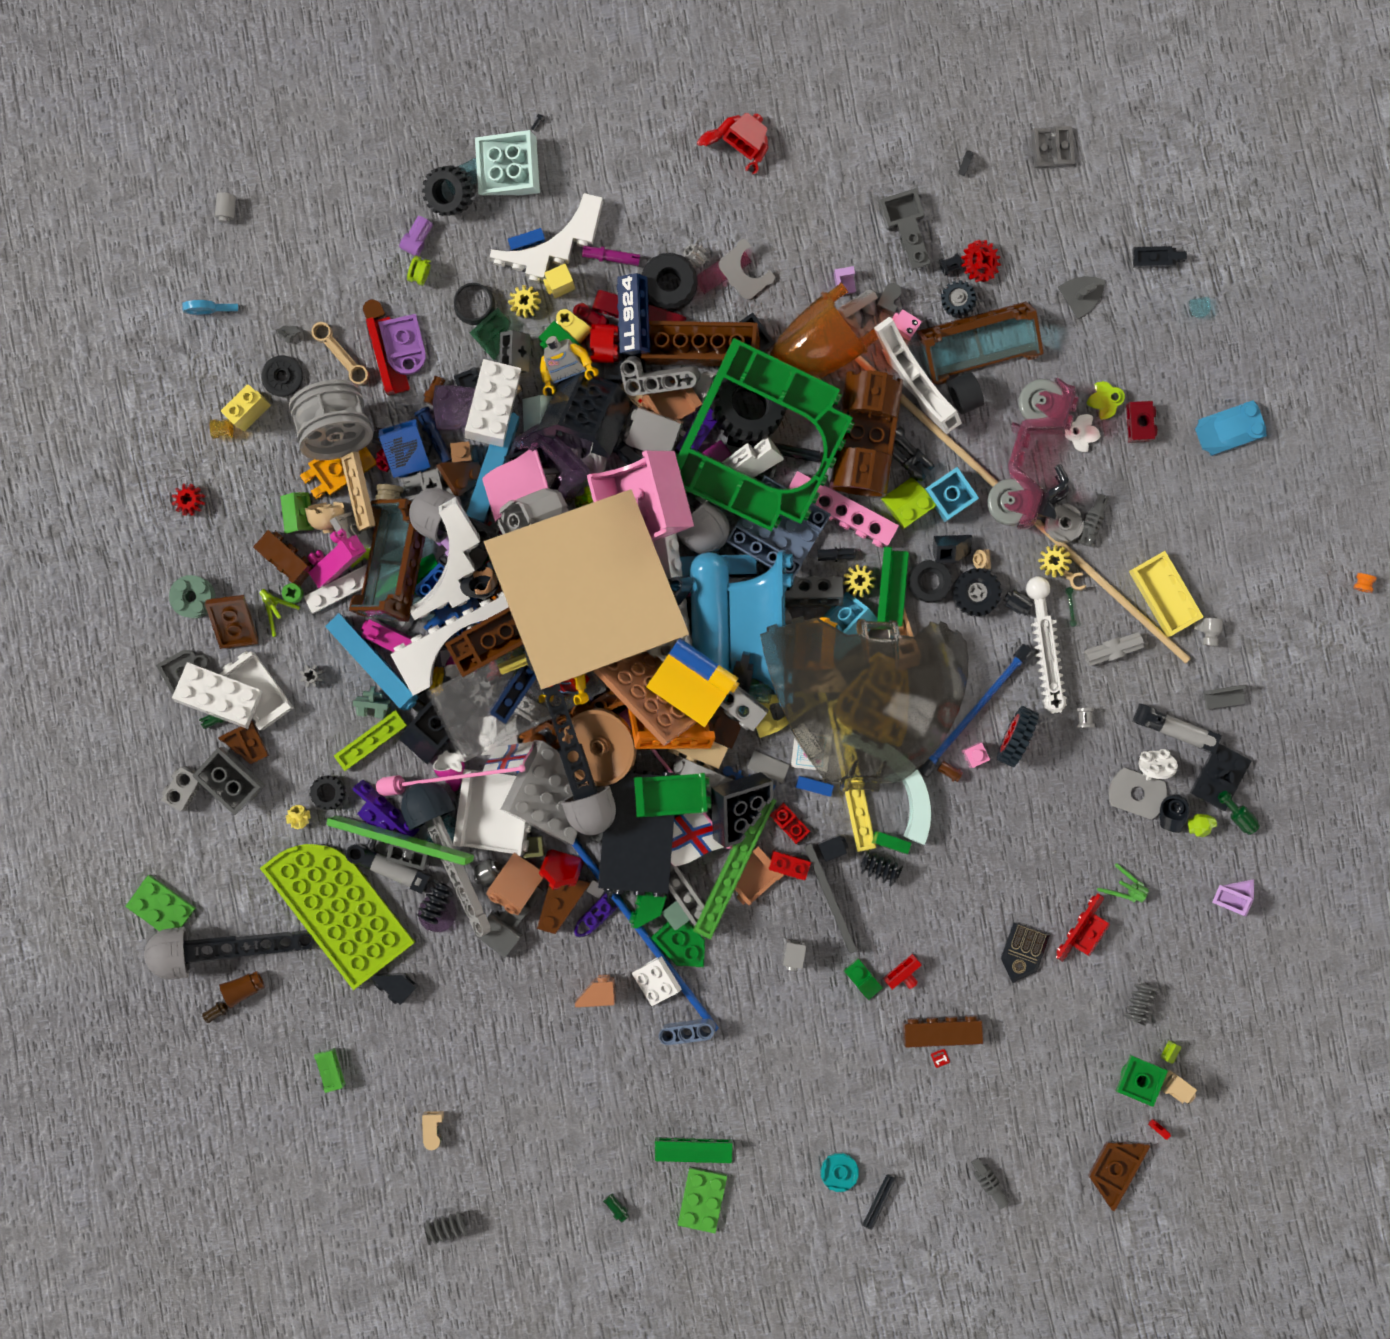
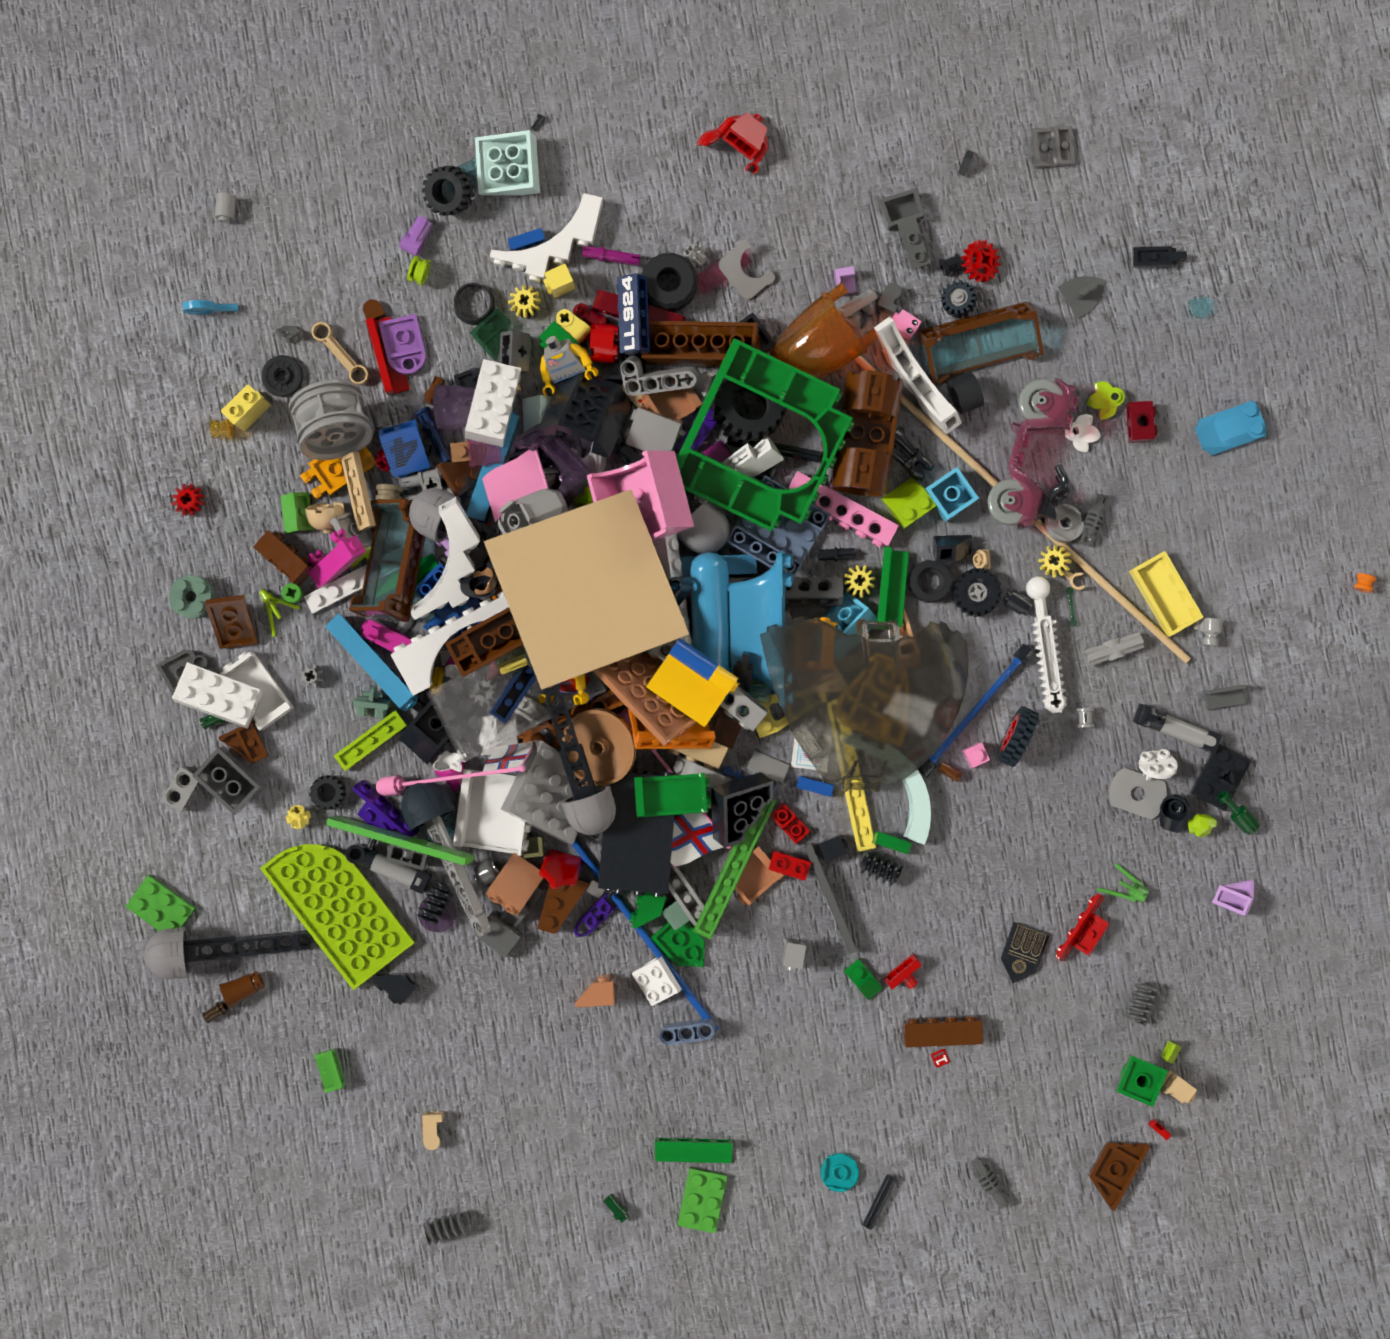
none -> clear pink piece [467,439,502,468]

